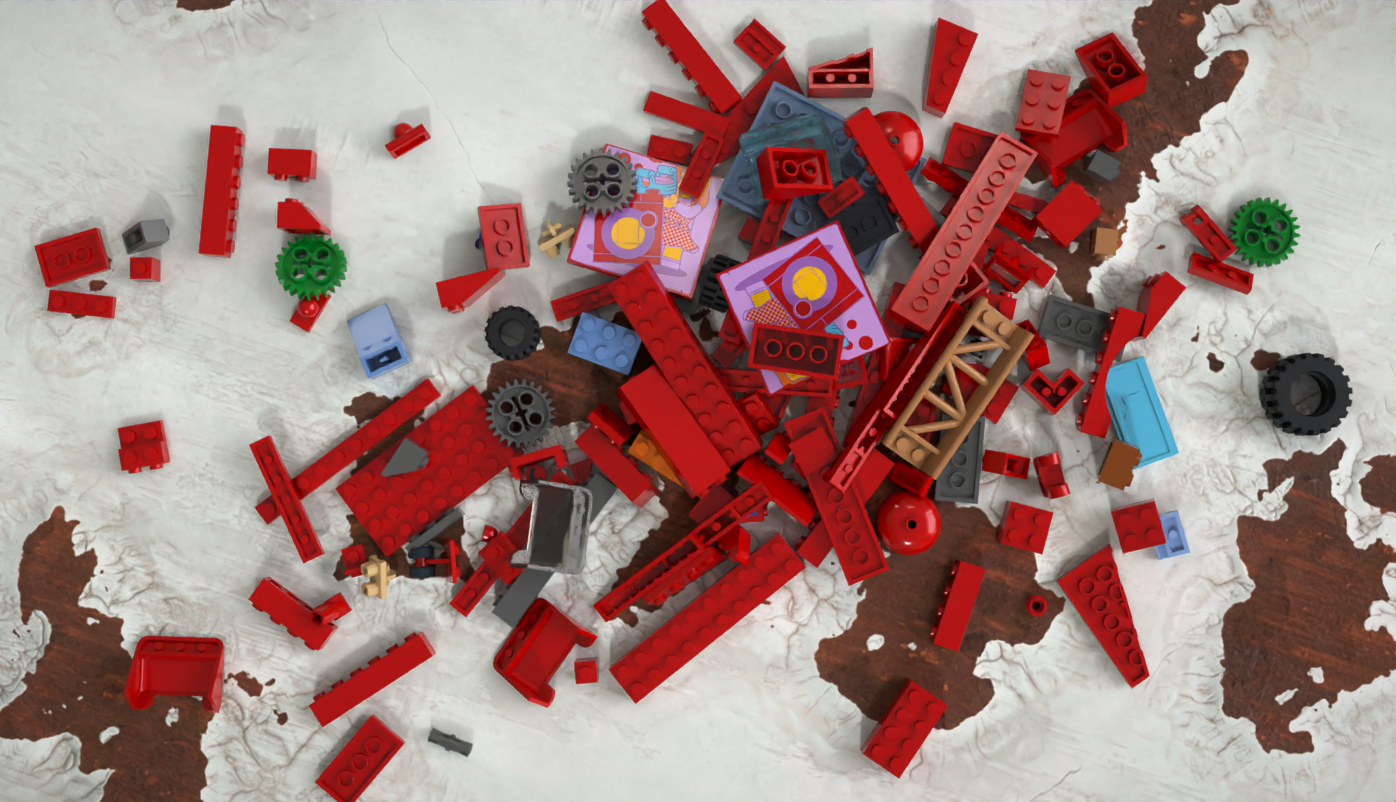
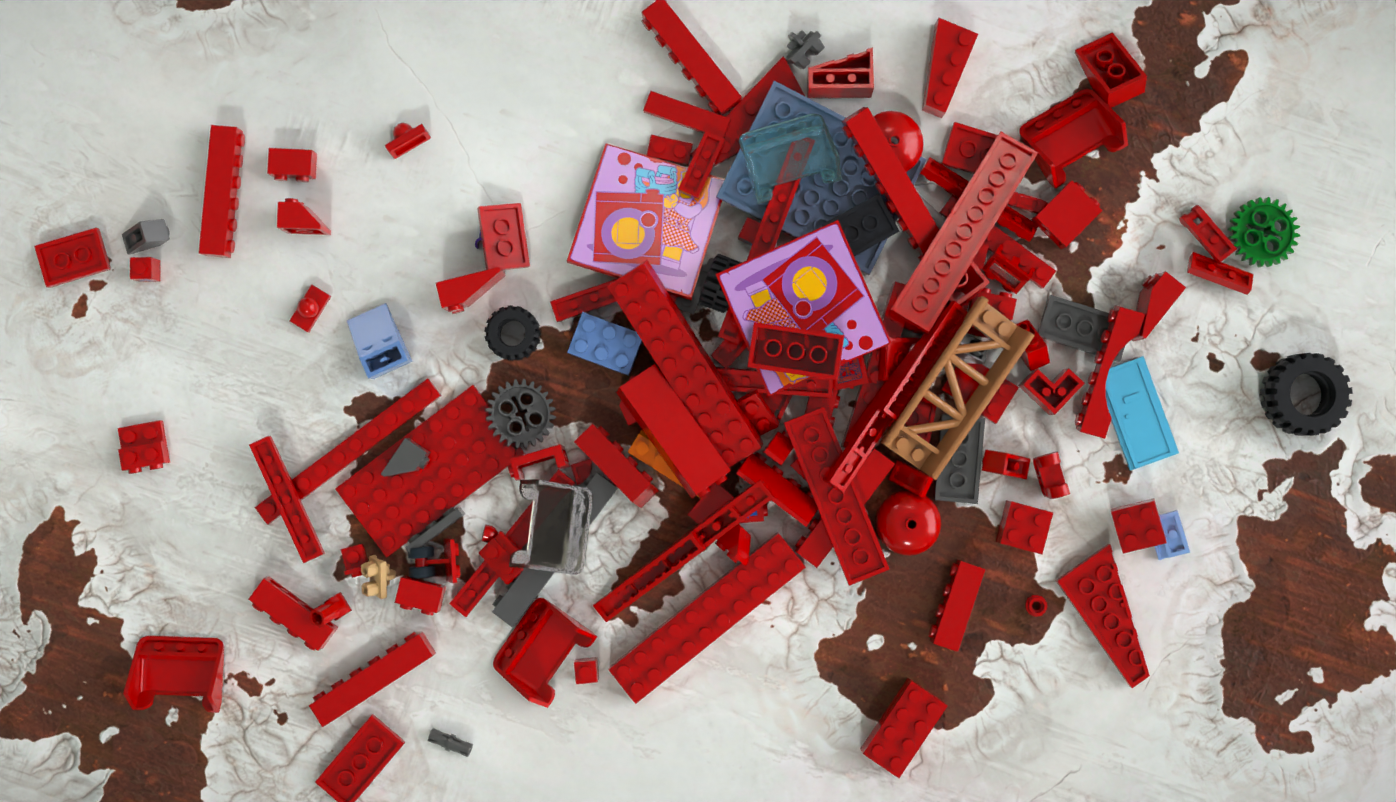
red plate [47,290,117,319] -> none
green gear [275,233,347,301] -> none
red tile [525,464,547,486] -> none
tan hips [537,221,576,259] -> none
dark grey gear [567,148,638,218] -> none
red plate [587,403,635,446] -> none
red wing [643,546,729,606] -> none
red plate [733,18,786,71] -> none
red slope [756,147,833,199] -> none
red piece [788,426,839,476] -> none
red plate [817,175,865,219] -> none
red plate [1015,69,1071,138] -> none
dark grey brick [1083,150,1120,184] -> none
medium nougat brick [1089,227,1119,261] -> none
dark orange brick [1097,437,1142,491] -> none
none -> red brick [394,576,446,615]
none -> dark grey hips [785,30,825,69]

